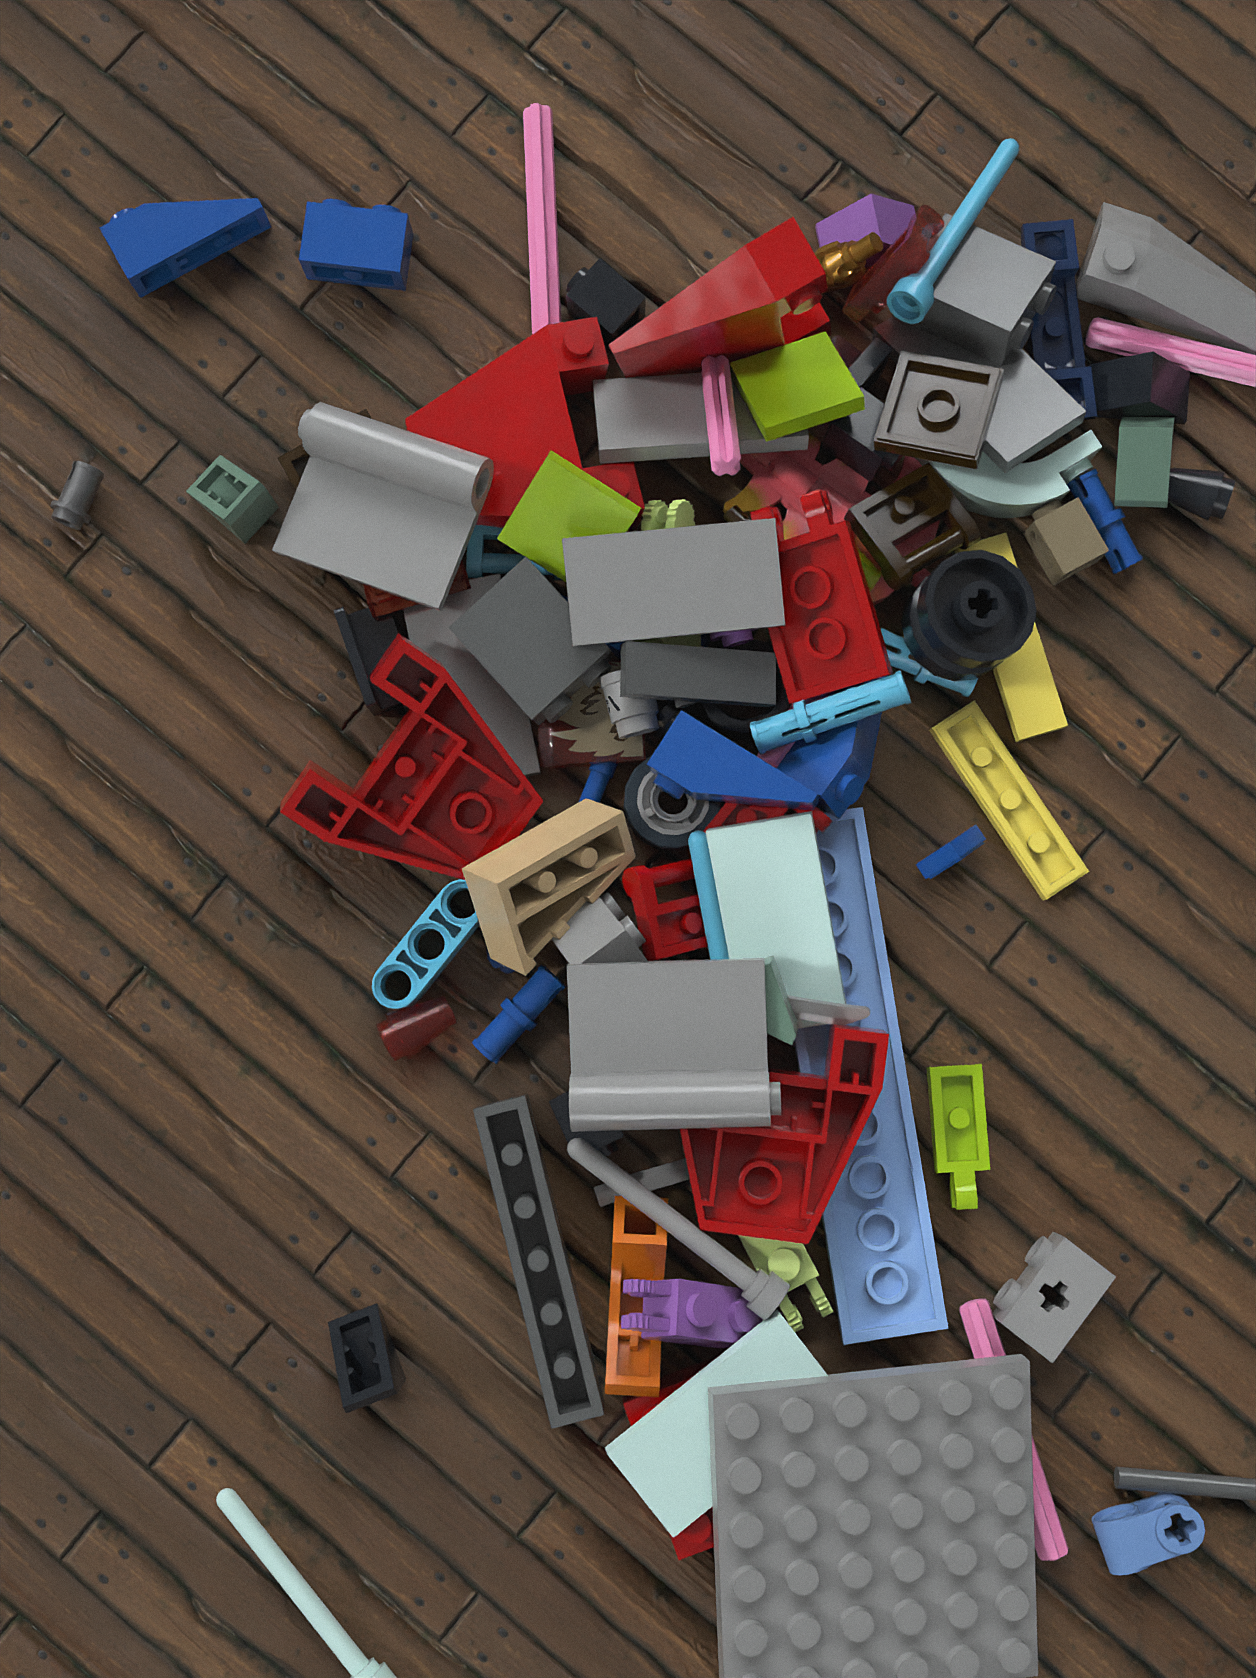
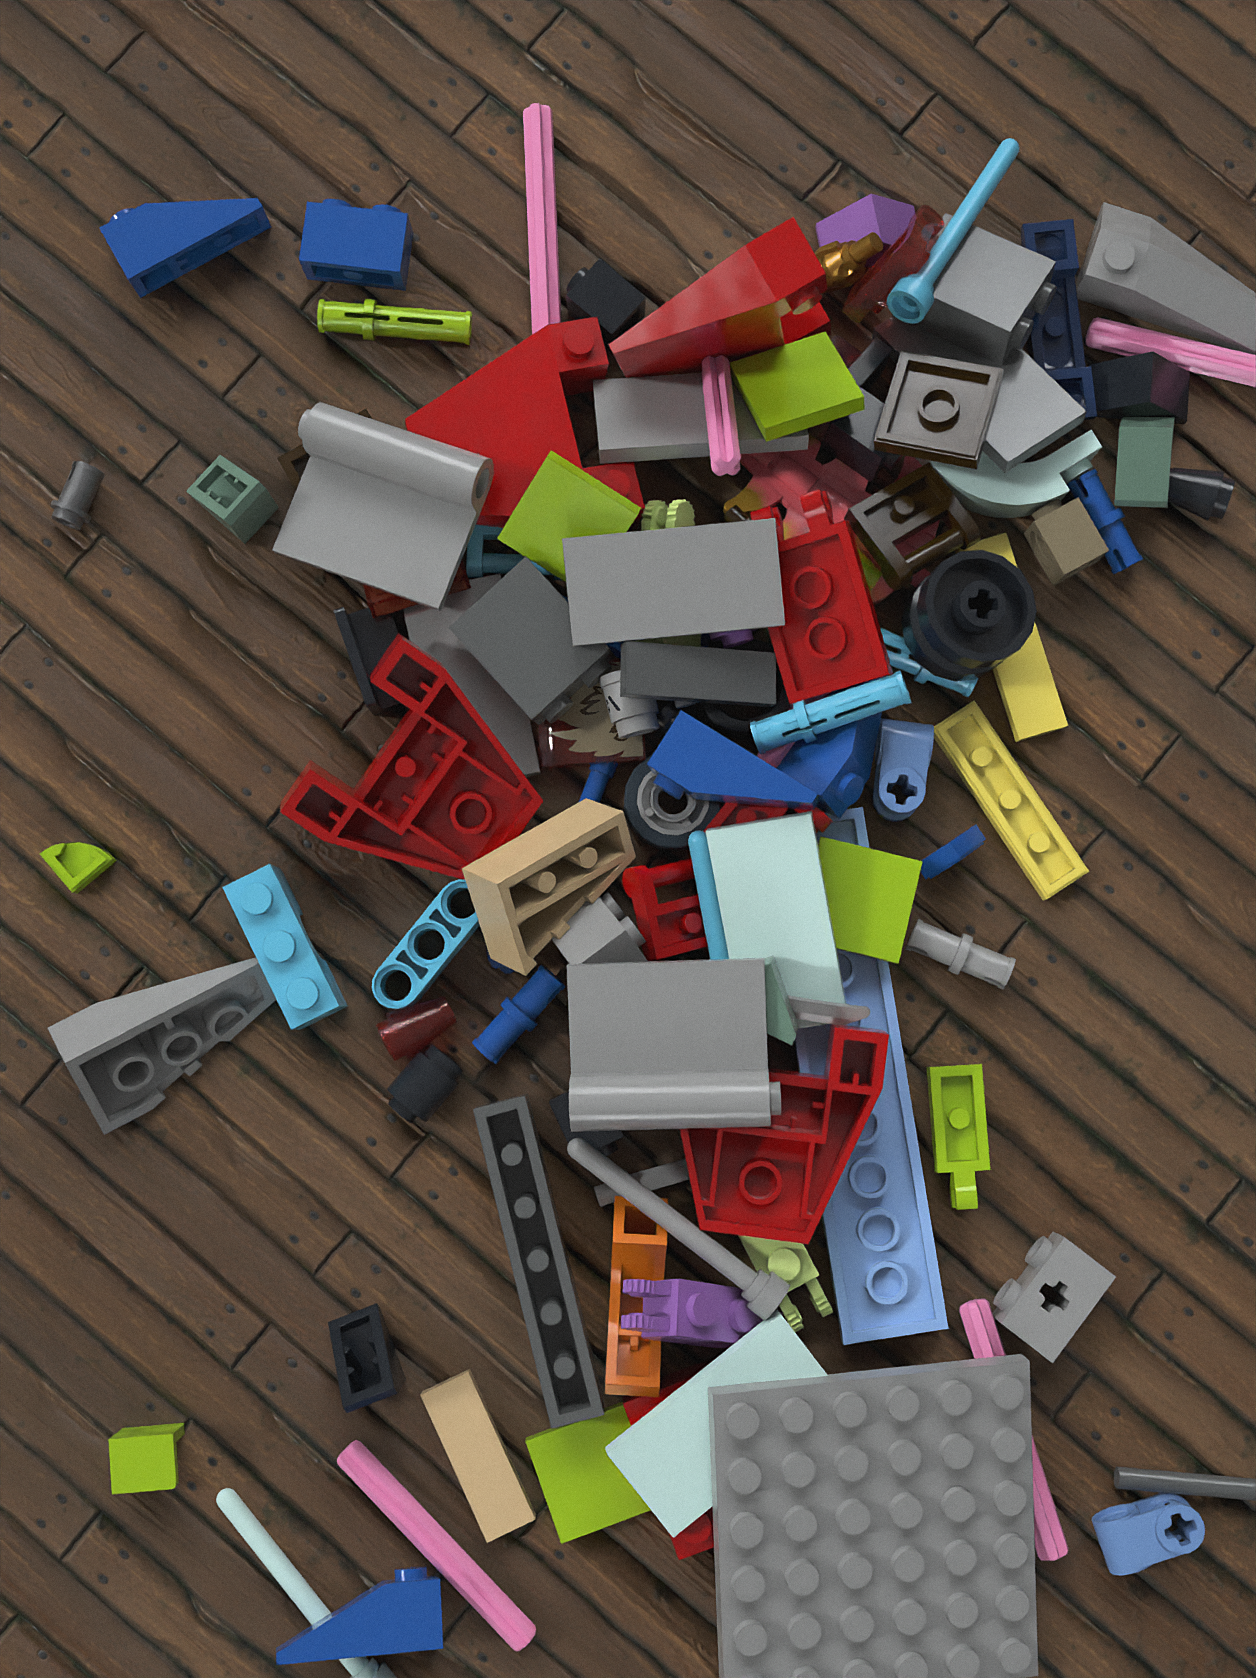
none -> lime tile [40,842,117,894]
none -> light grey wedge [48,957,276,1135]
none -> lime panel [108,1423,185,1495]
none -> medium azure arch [222,864,348,1030]
none -> blue slope [276,1566,443,1665]
none -> lime pin [317,299,472,345]
none -> bright pink axle [337,1440,536,1651]
none -> black brick [387,1044,464,1124]
none -> tan tile [420,1369,536,1543]
none -> lime tile [525,1401,651,1544]
none -> lime tile [818,836,923,964]
none -> medium blue piece [872,718,934,822]
none -> light grey pin [906,919,1016,989]

